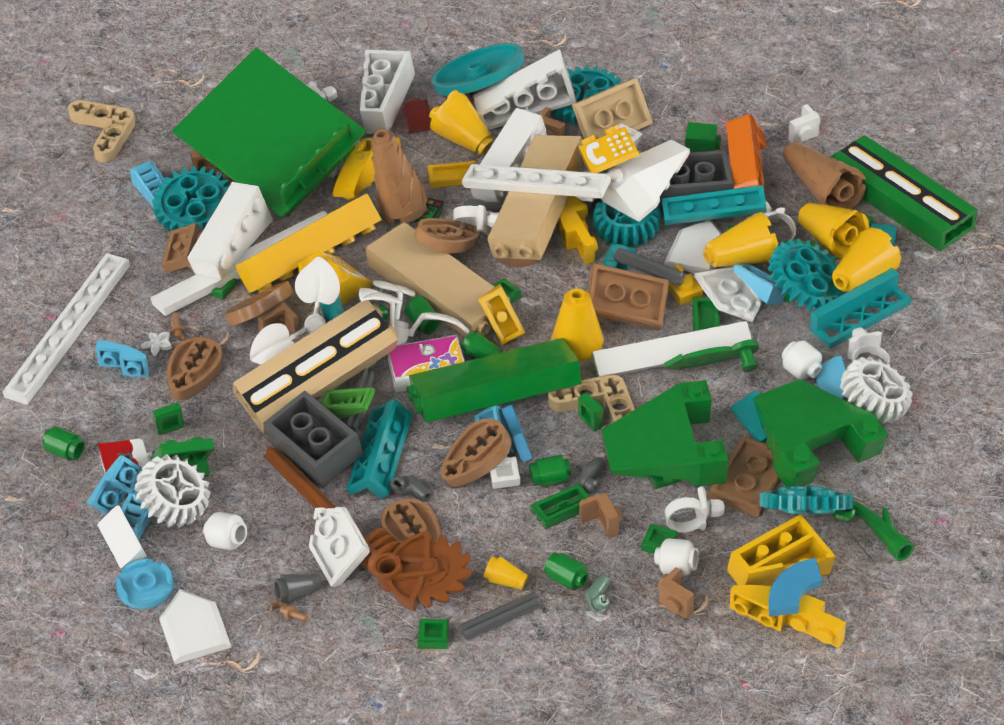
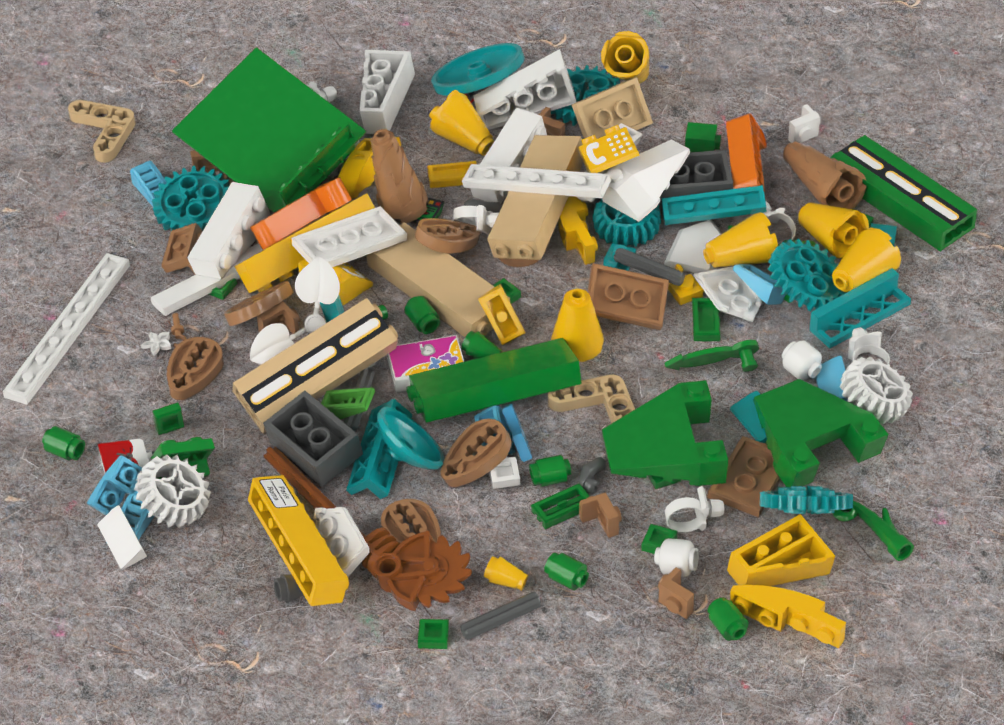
medium azure slope [95,340,150,378] -> none
medium azure tile [115,558,174,609] -> none
white tile [159,589,231,664] -> none
white head [203,512,247,551] -> none
medium nougat hand [269,601,309,622] -> none
white plant [359,281,469,345] -> none
dark grey arm [390,476,432,502] -> none
clear red bracket [402,98,432,133] -> none
green plate [578,393,604,432] -> none
sand green arm [585,574,611,612] -> none
white tile [592,321,752,377] -> none
dark azure tile [768,558,822,616] -> none
none -> yellow brick [248,475,349,606]
none -> orange beam [250,177,352,250]
none -> white tile [292,206,407,267]
none -> teal dish [377,407,445,470]
none -> yellow cone [601,31,649,84]
none -> green brick [707,597,749,641]

